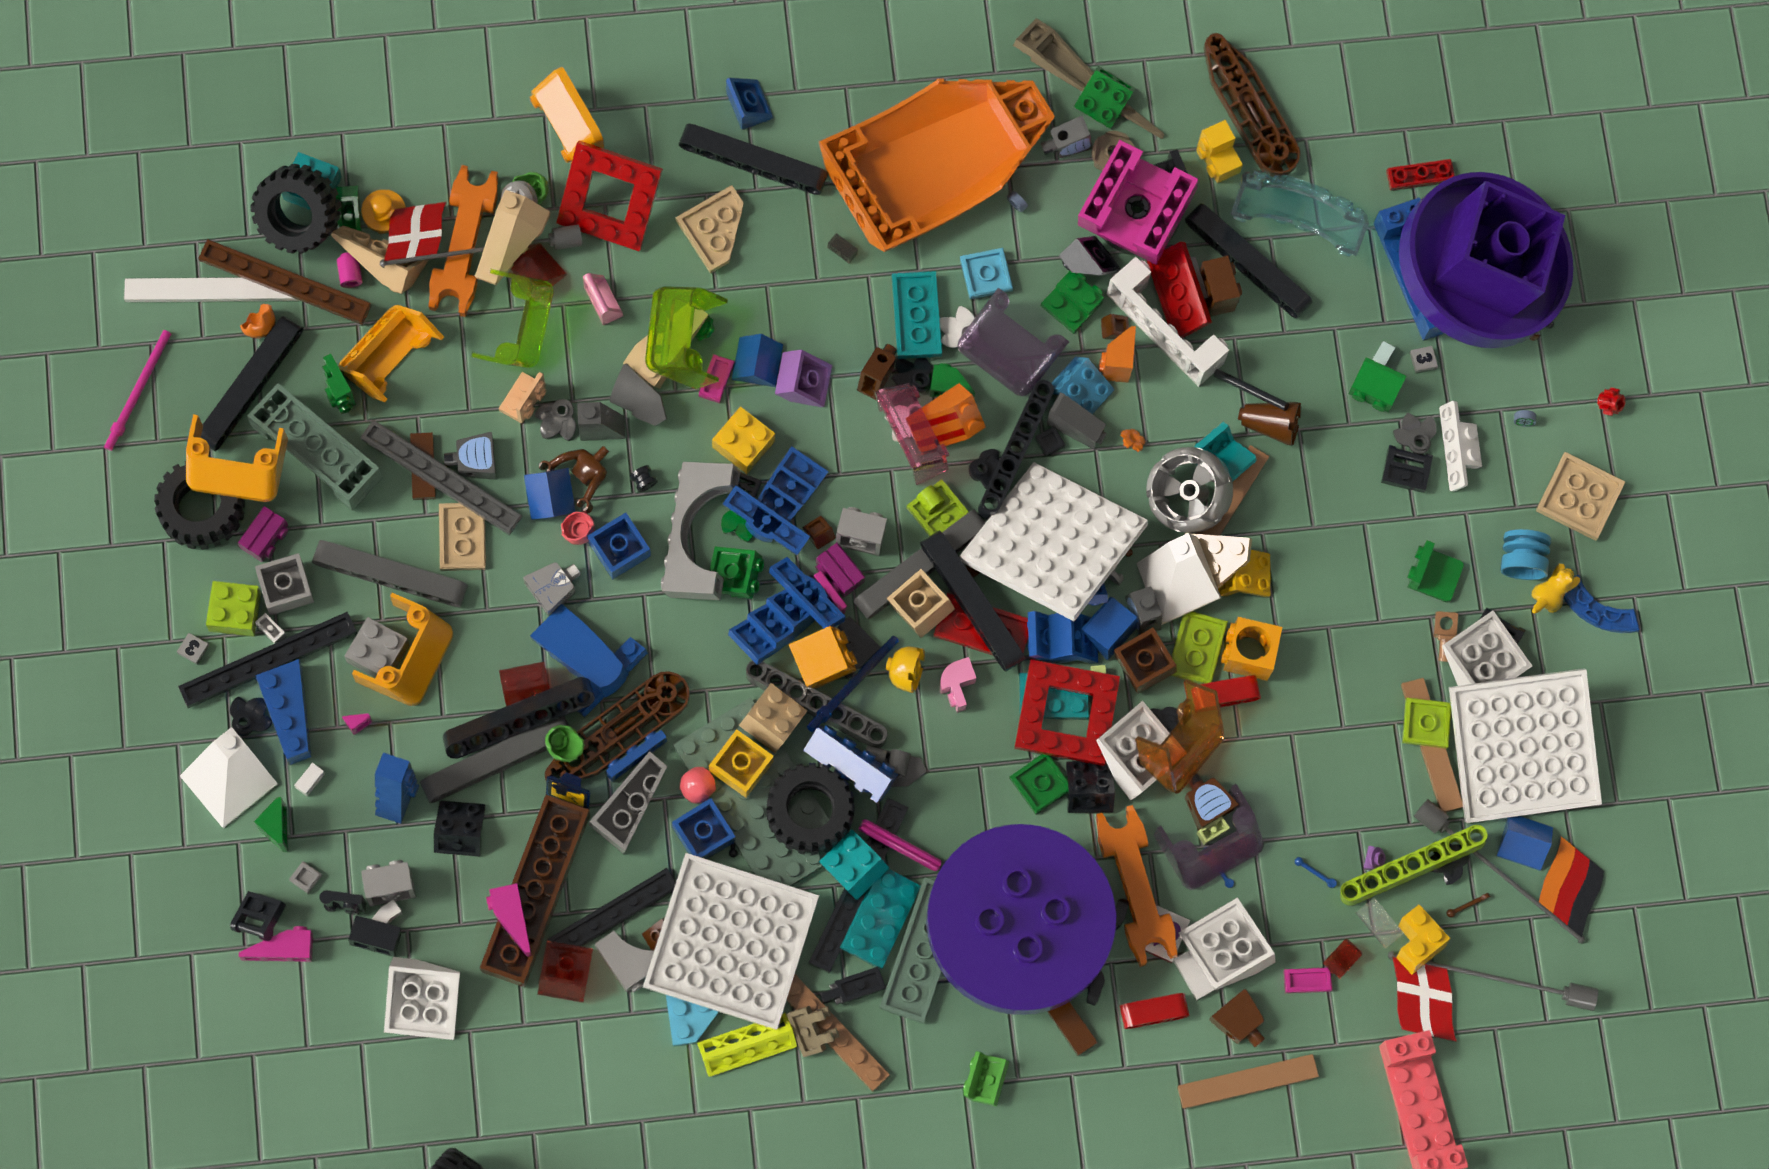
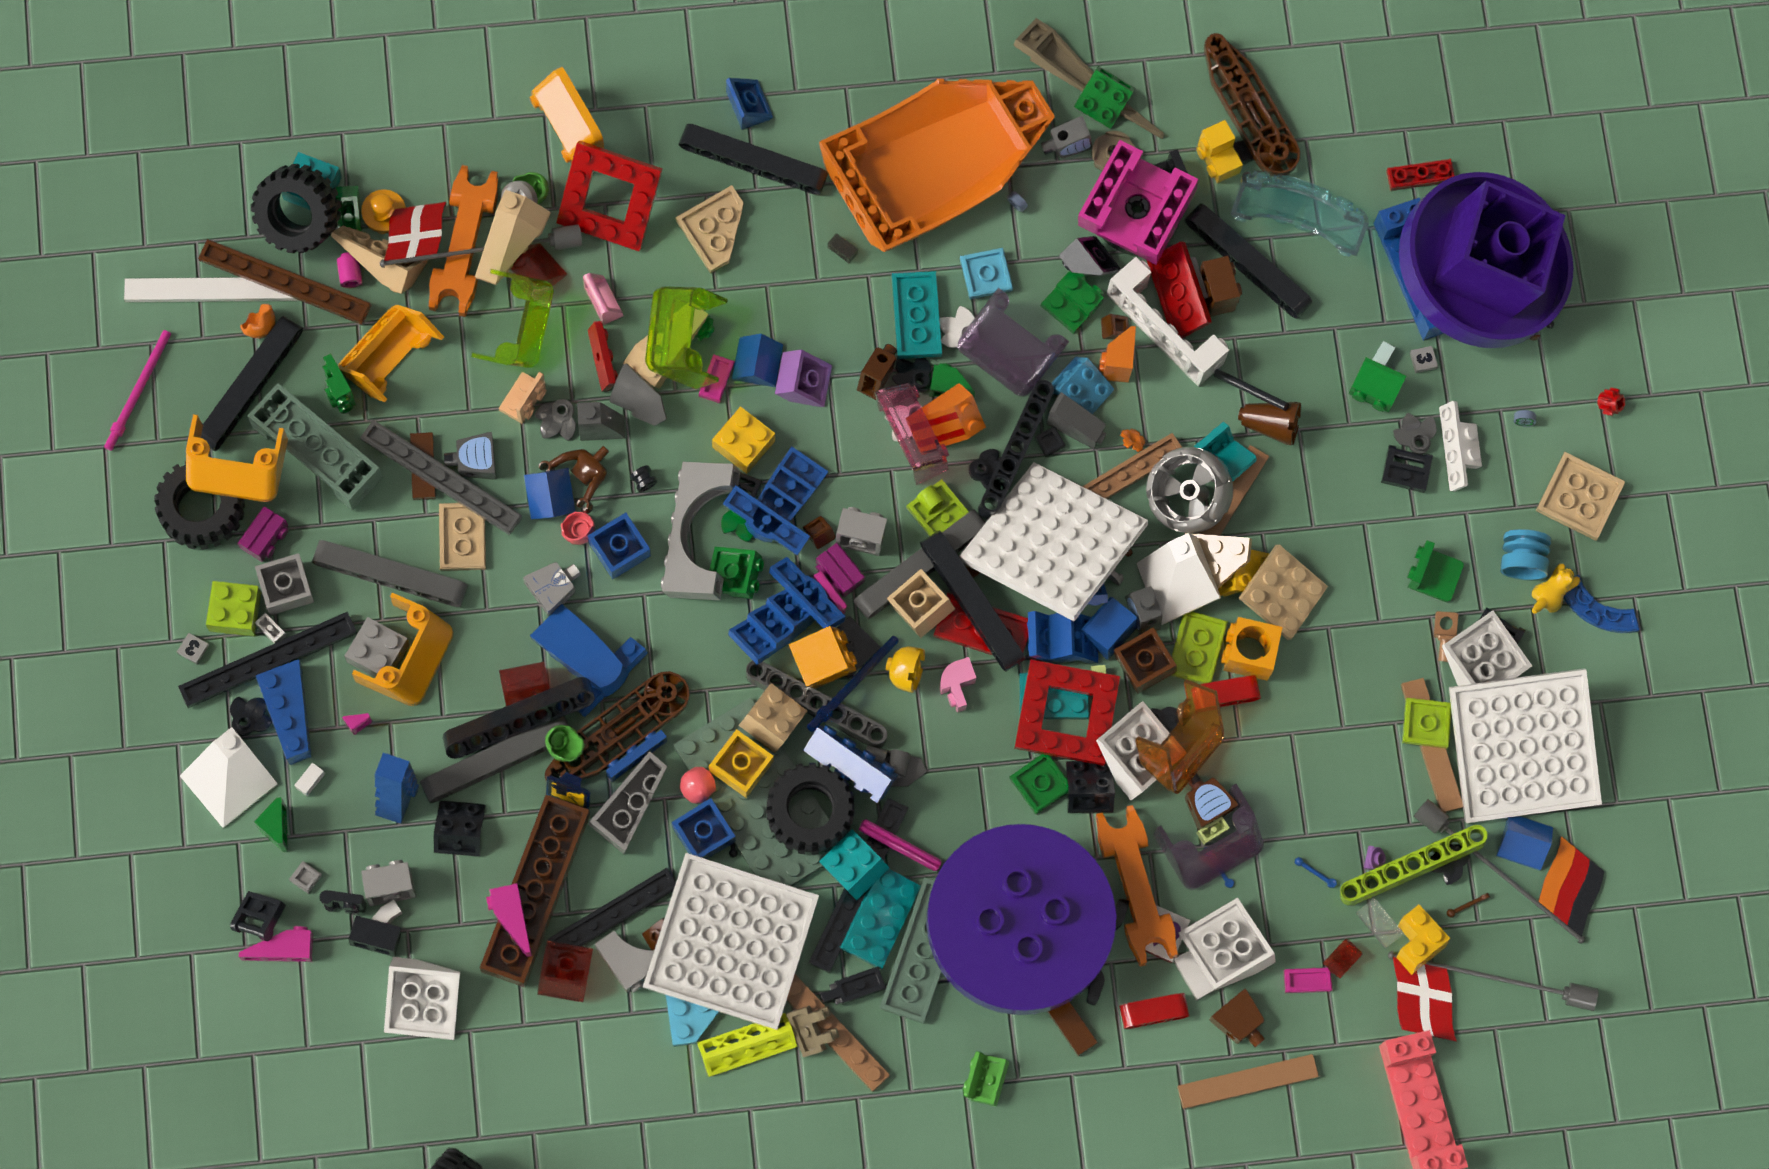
none -> red tile [587,321,618,392]
none -> medium nougat plate [1082,433,1182,499]
none -> black slope [1233,140,1254,165]
none -> tan plate [1239,545,1328,640]

